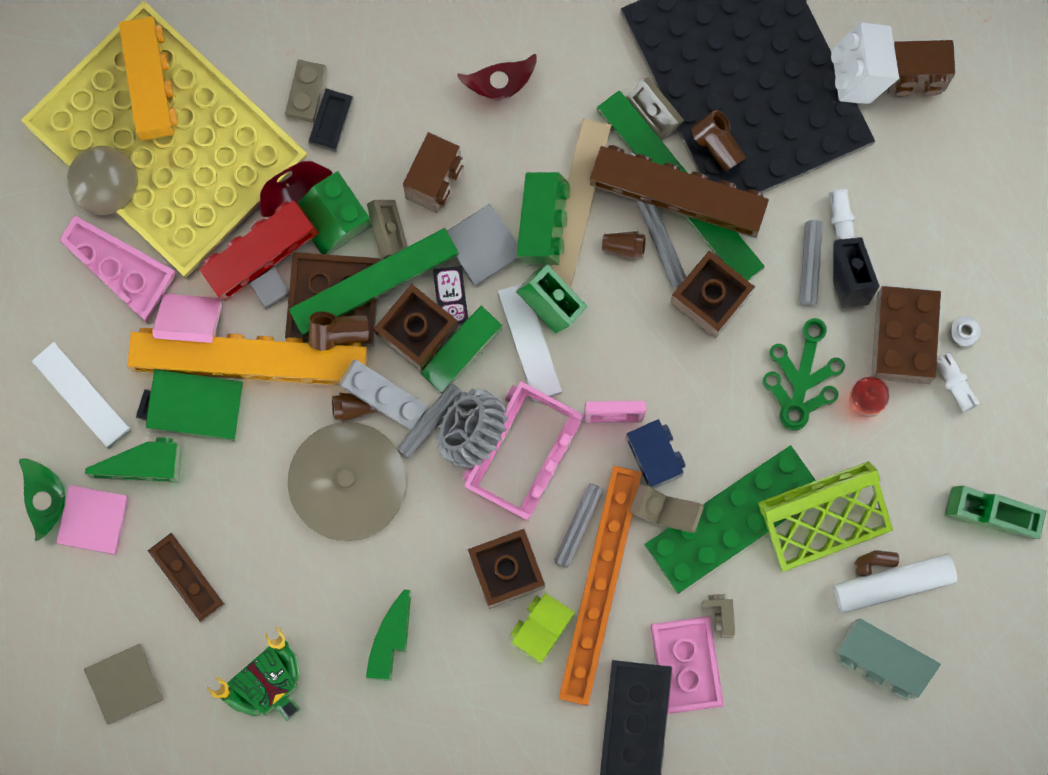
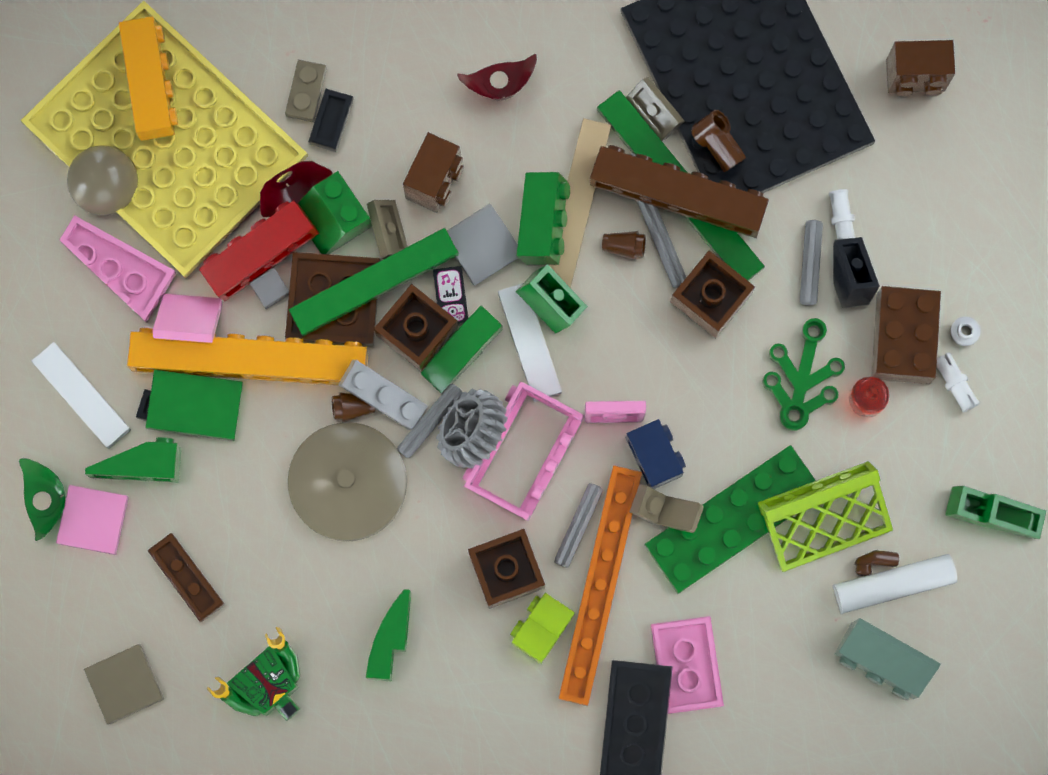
reddish brown piece [309,311,369,351] -> none
dark tan bracket [701,594,735,638] -> none
white brick [831,22,899,104] -> none

